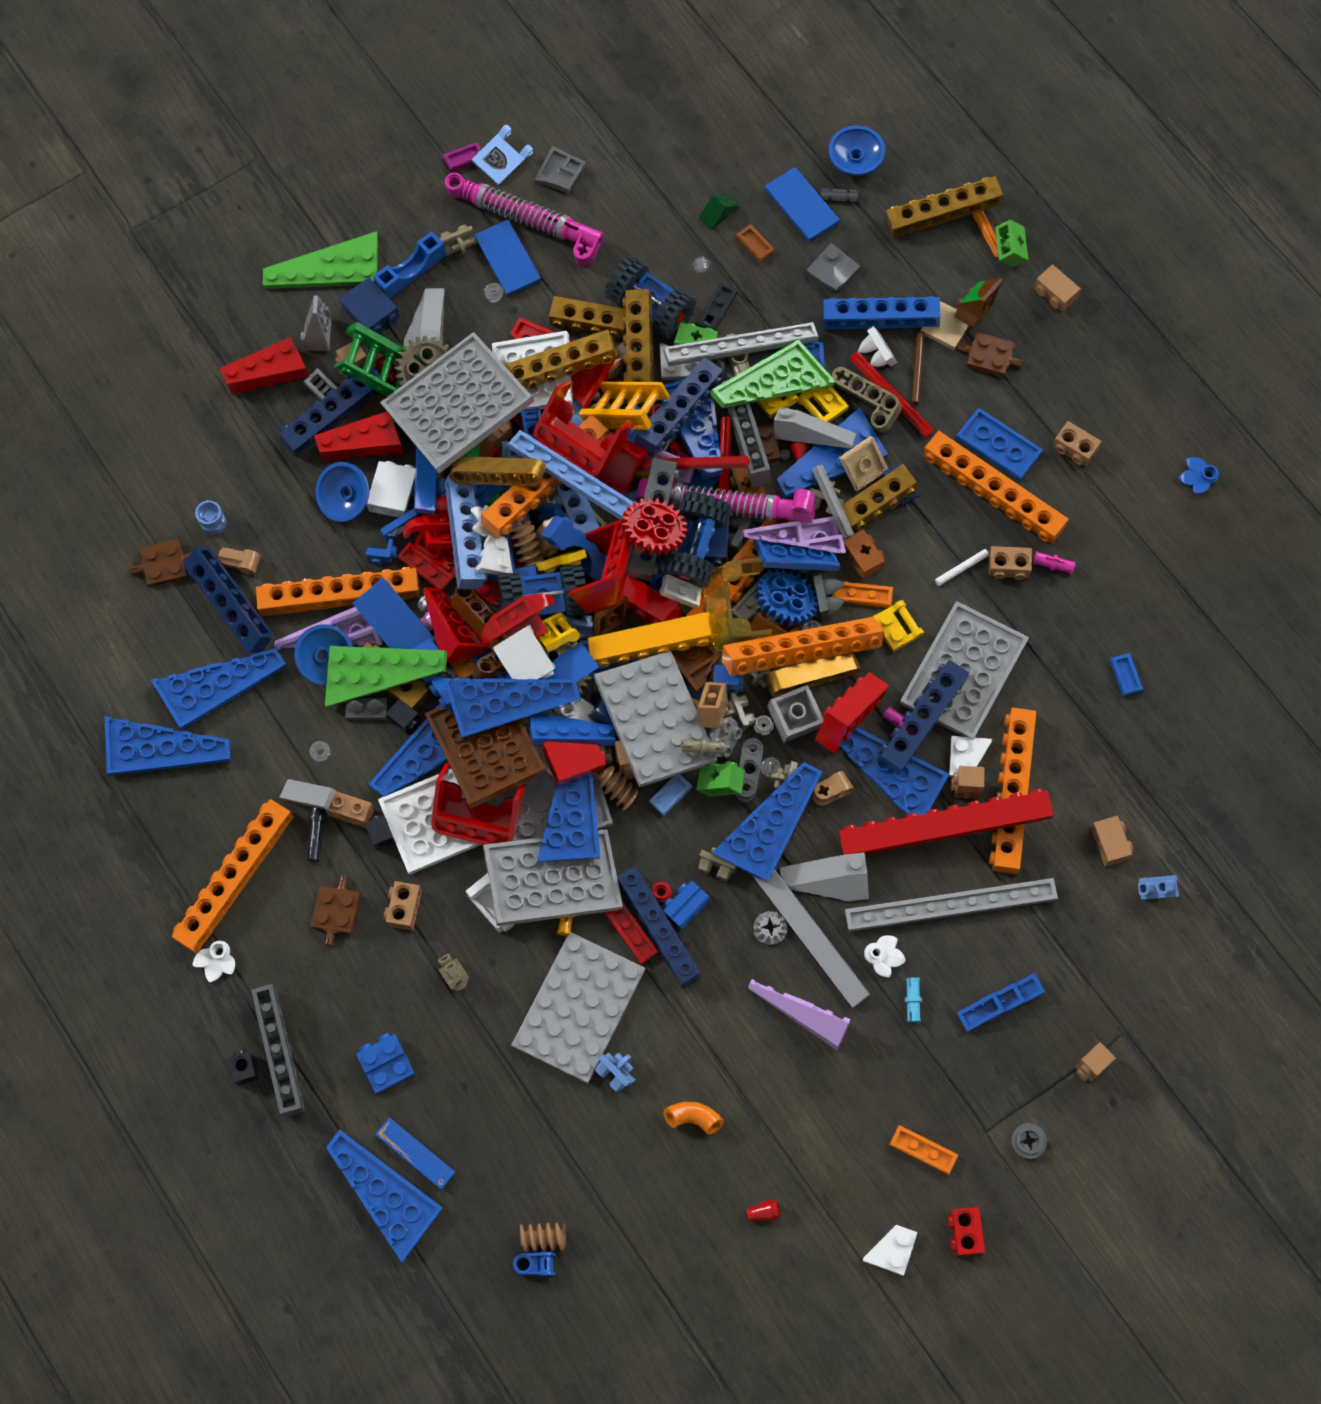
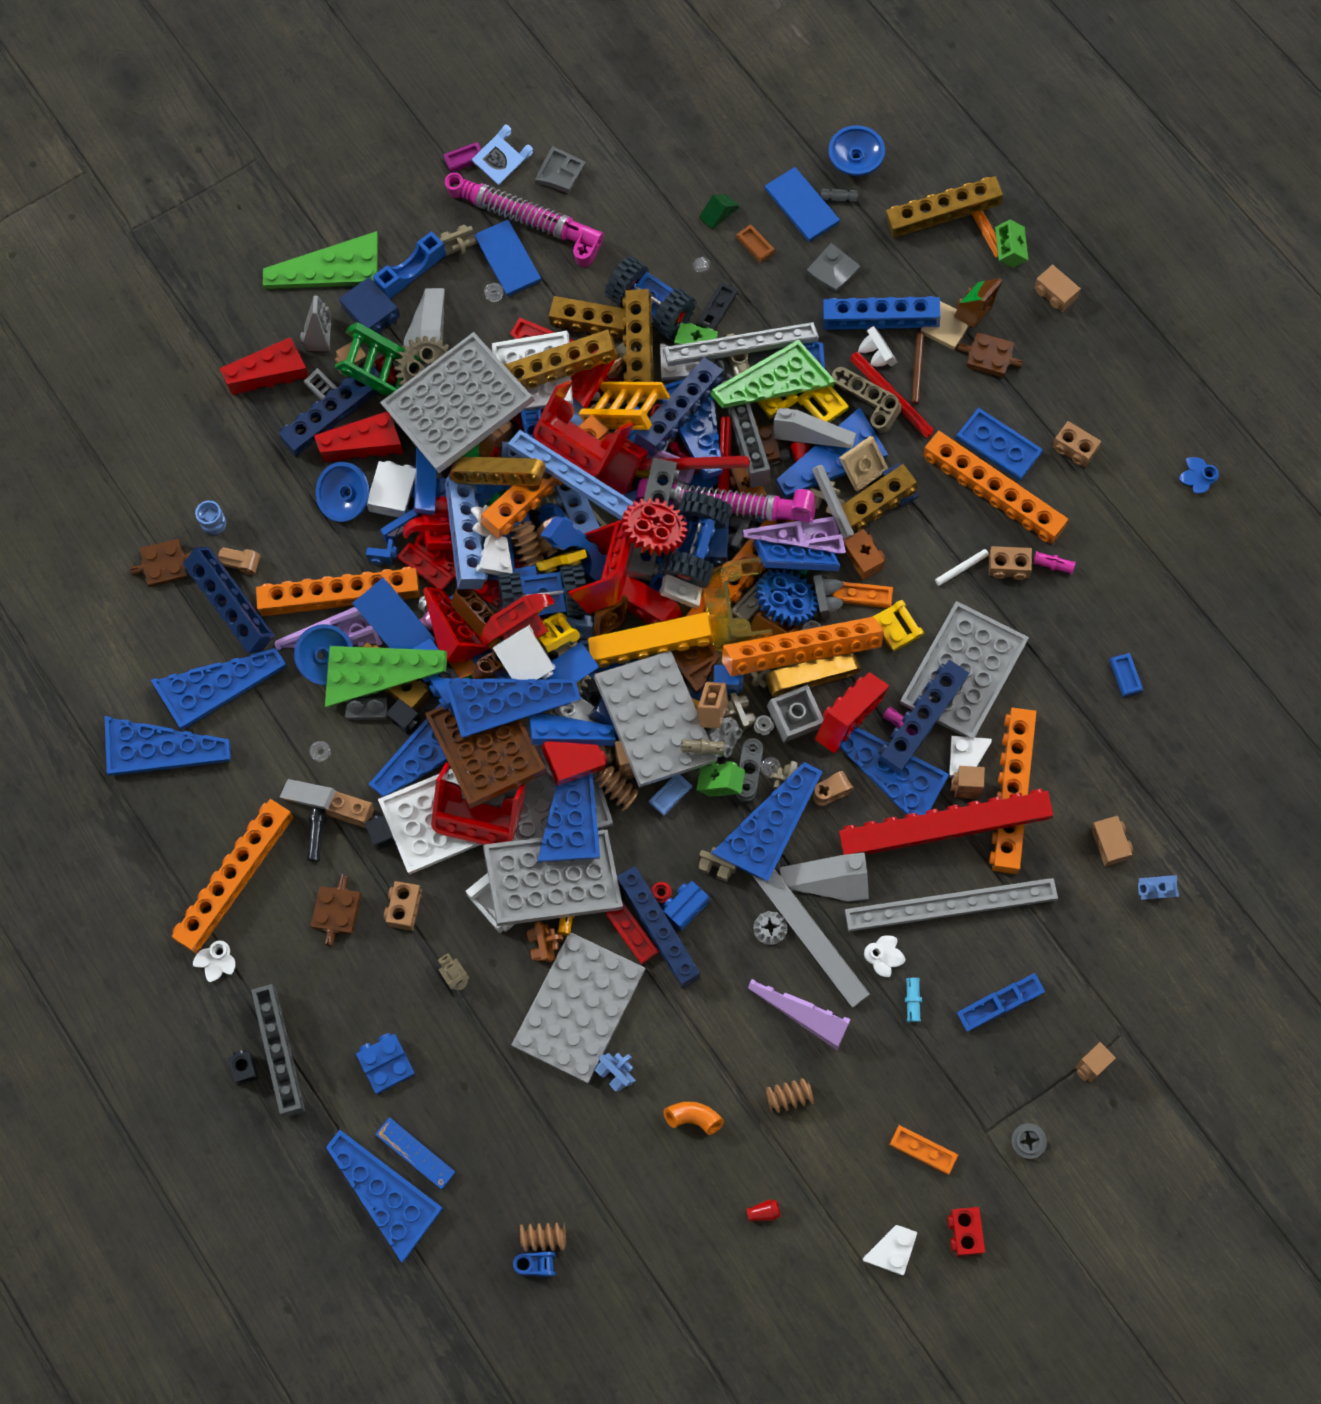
none -> dark orange hips [527,922,563,963]
none -> medium nougat piece [766,1078,814,1113]

